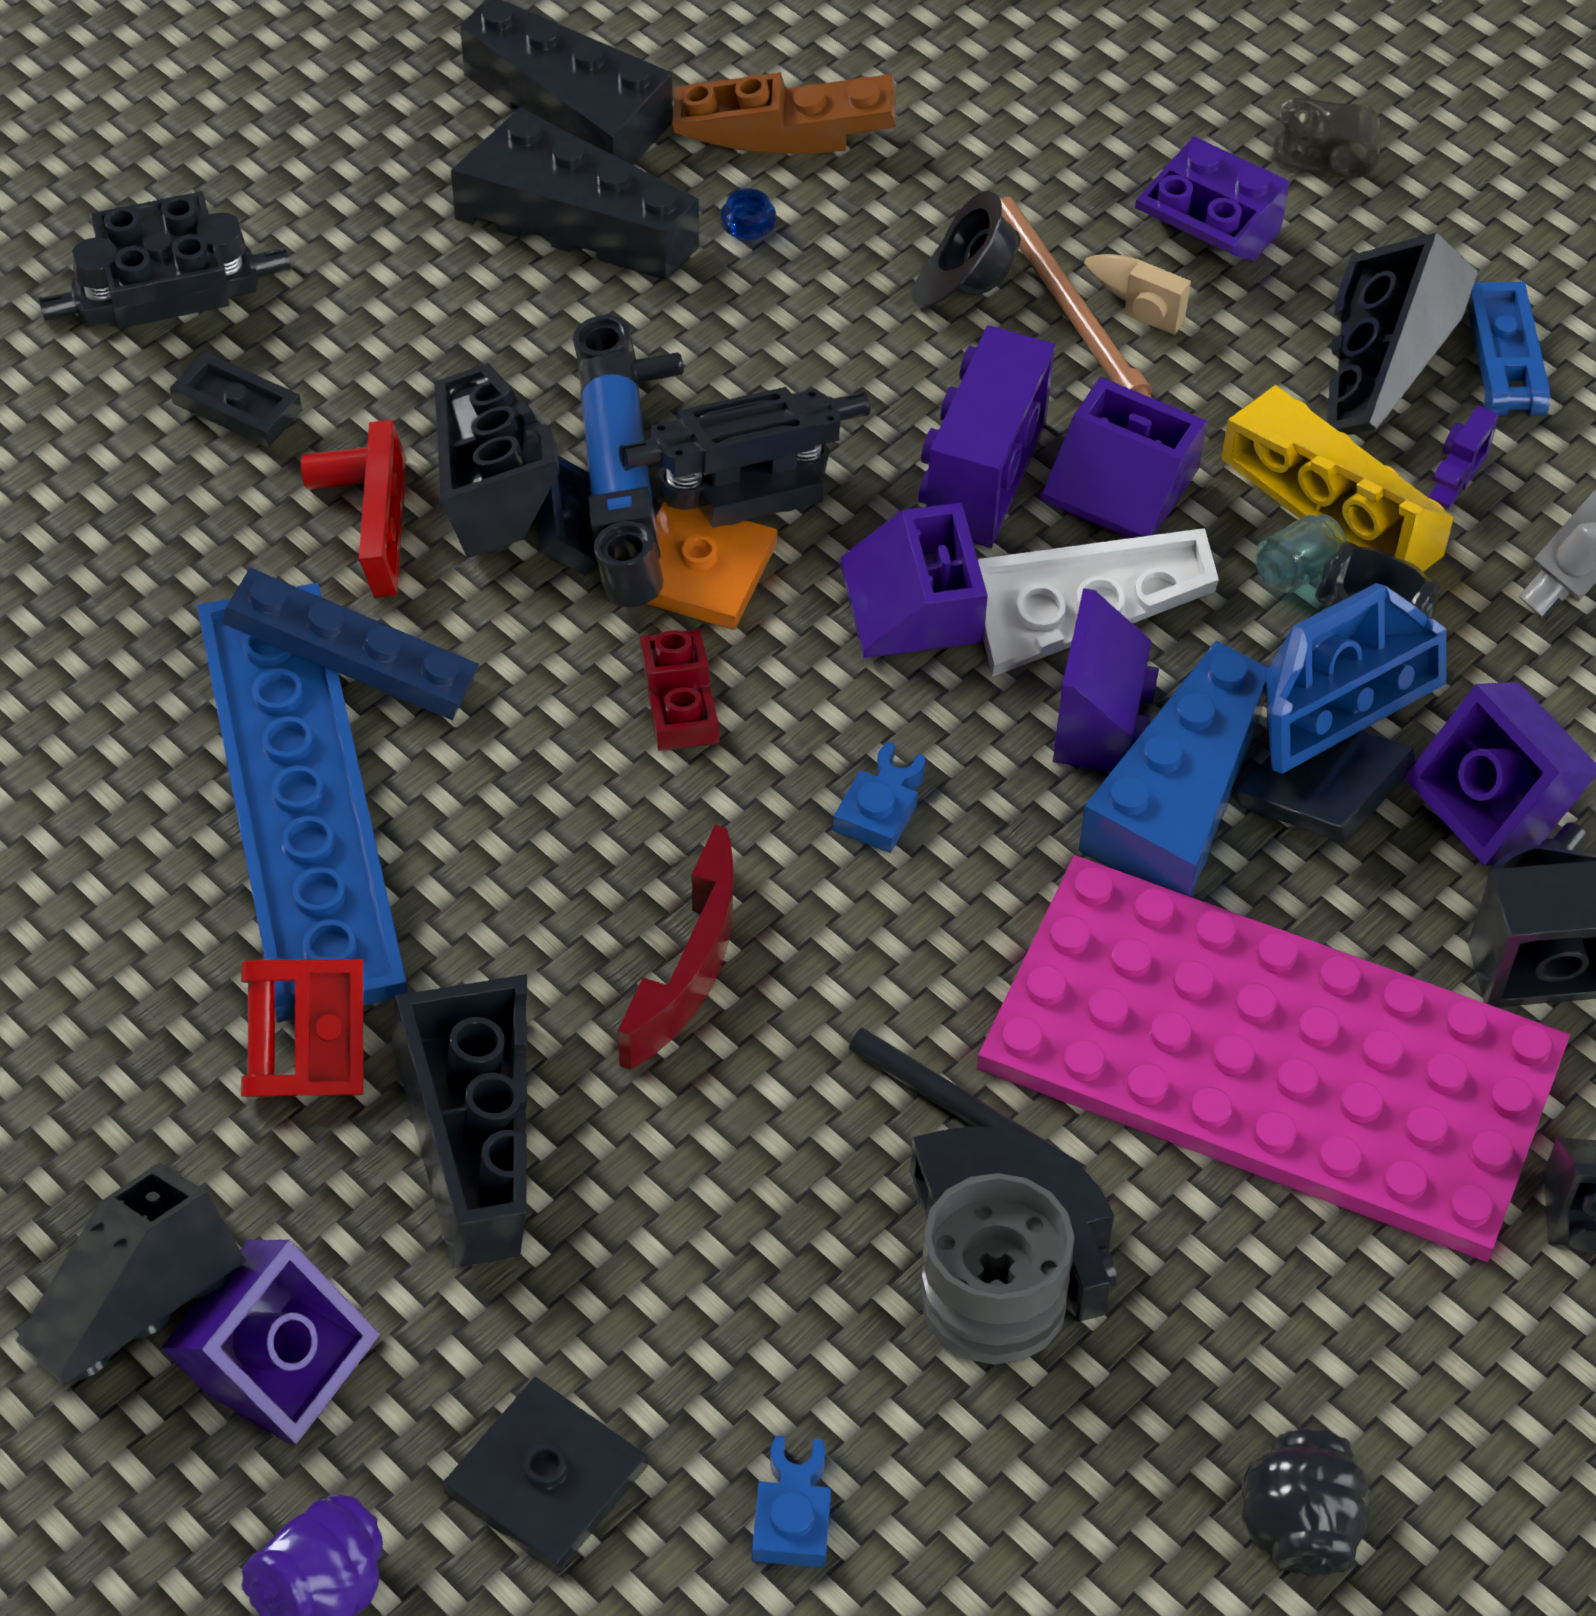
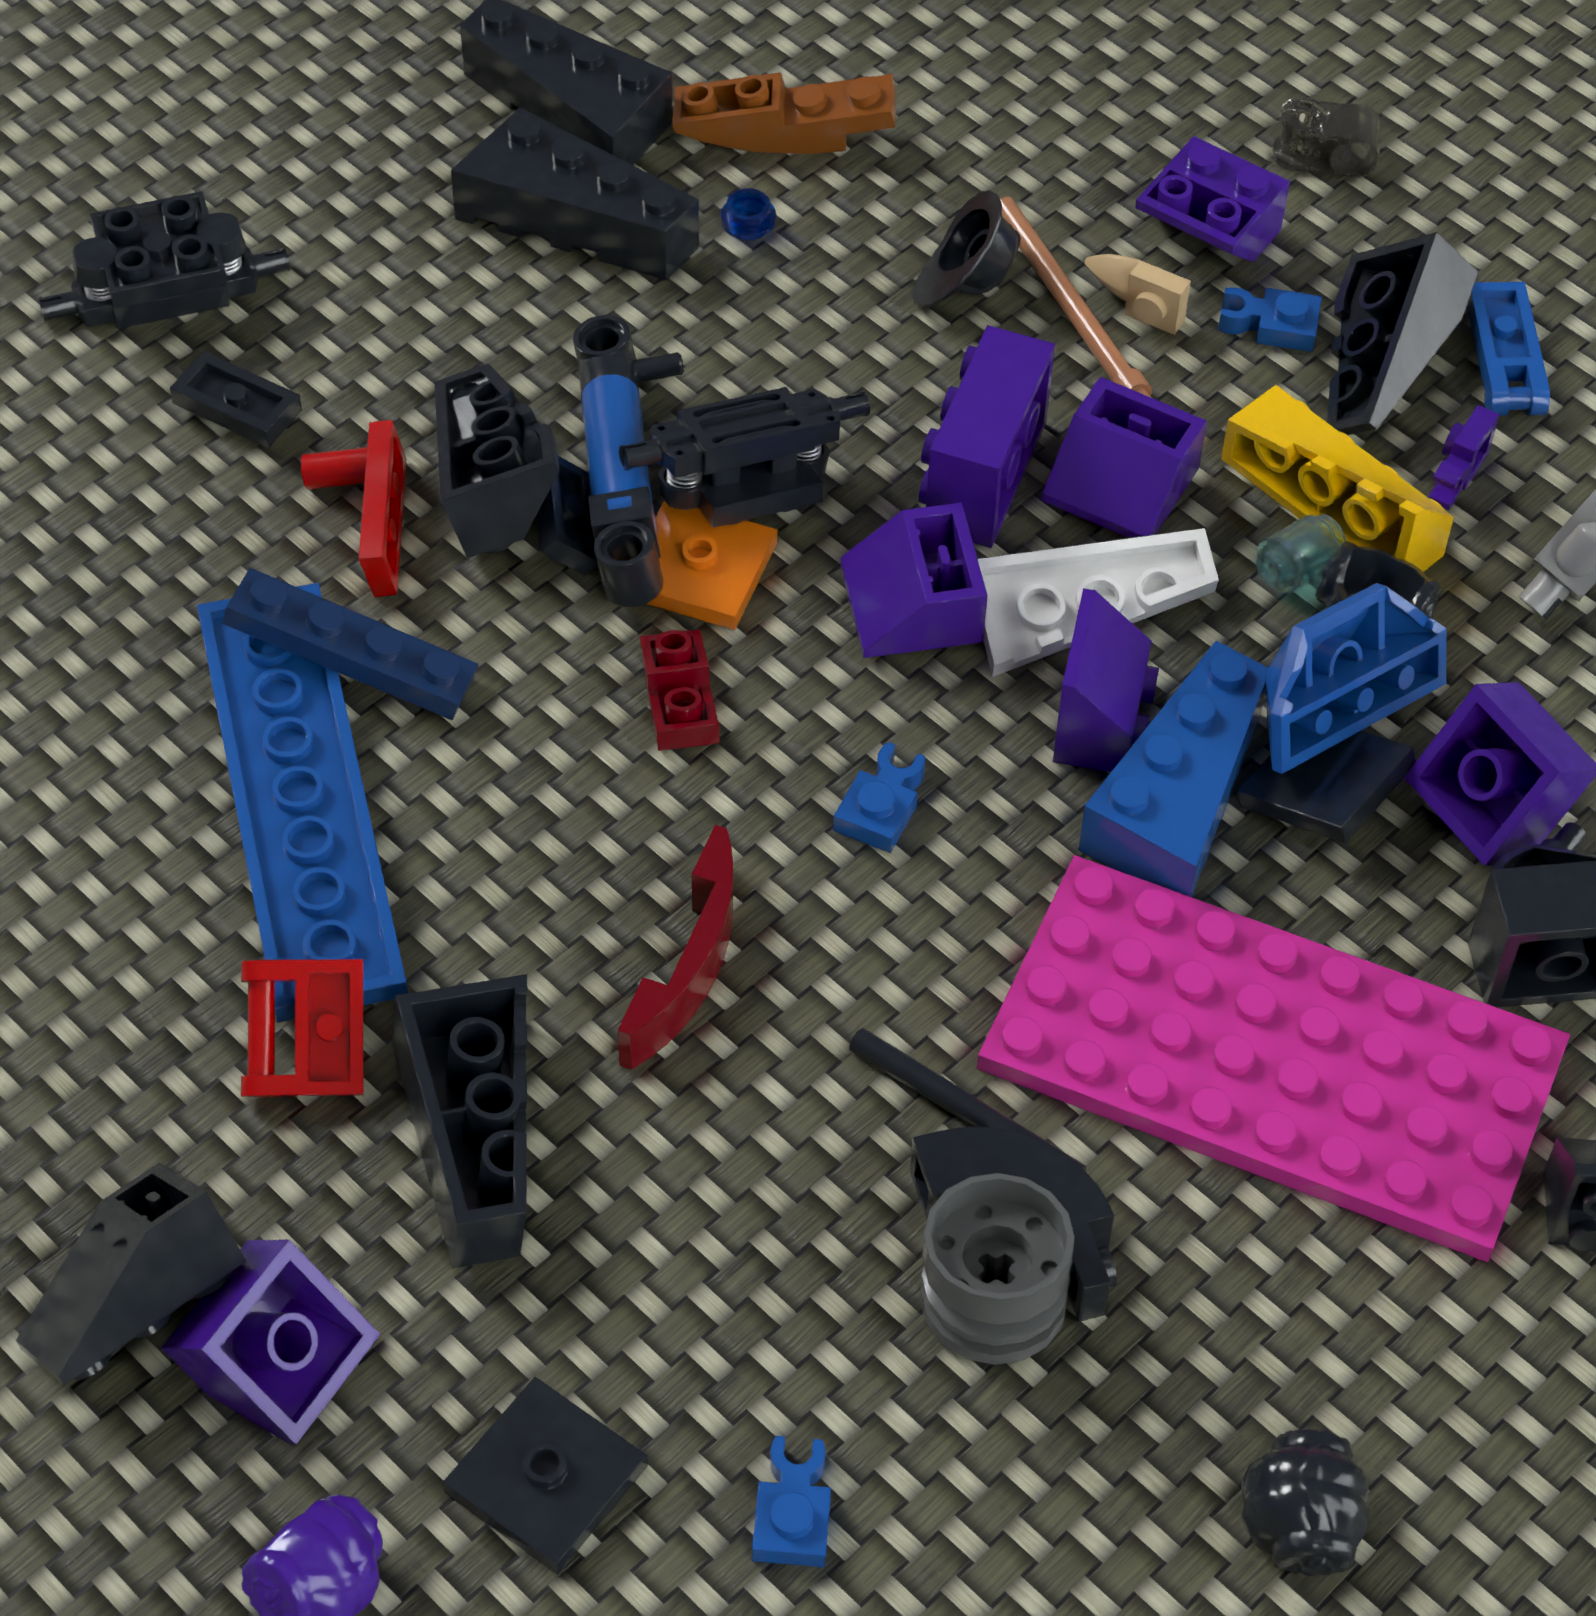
none -> blue plate [1218,287,1322,352]

